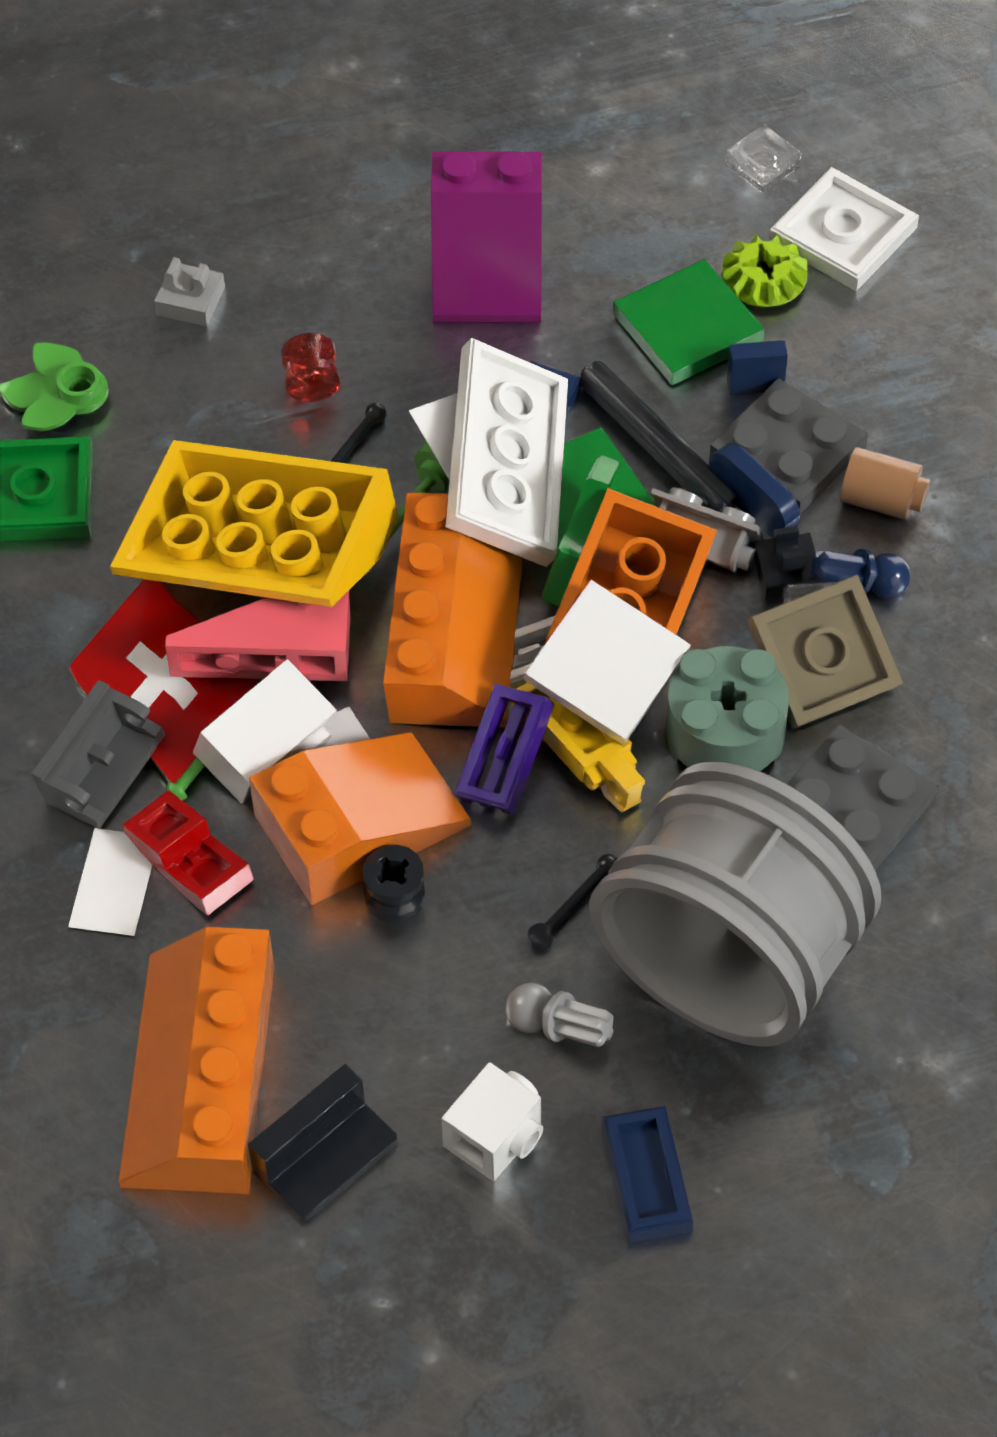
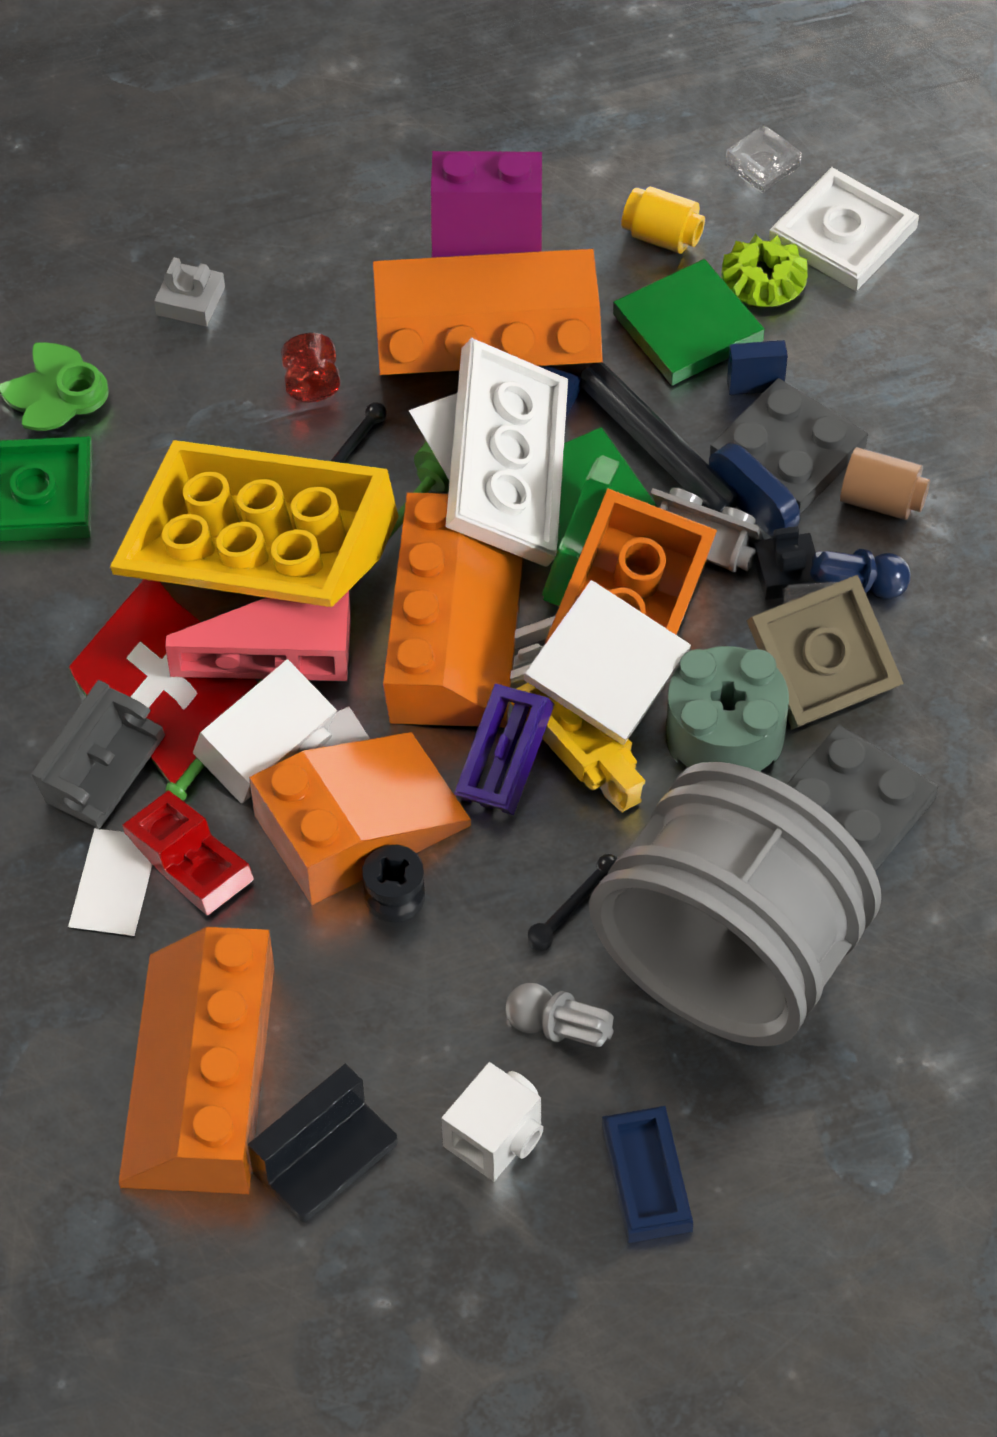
none -> orange slope [373,248,603,375]
none -> yellow brick [621,186,705,254]

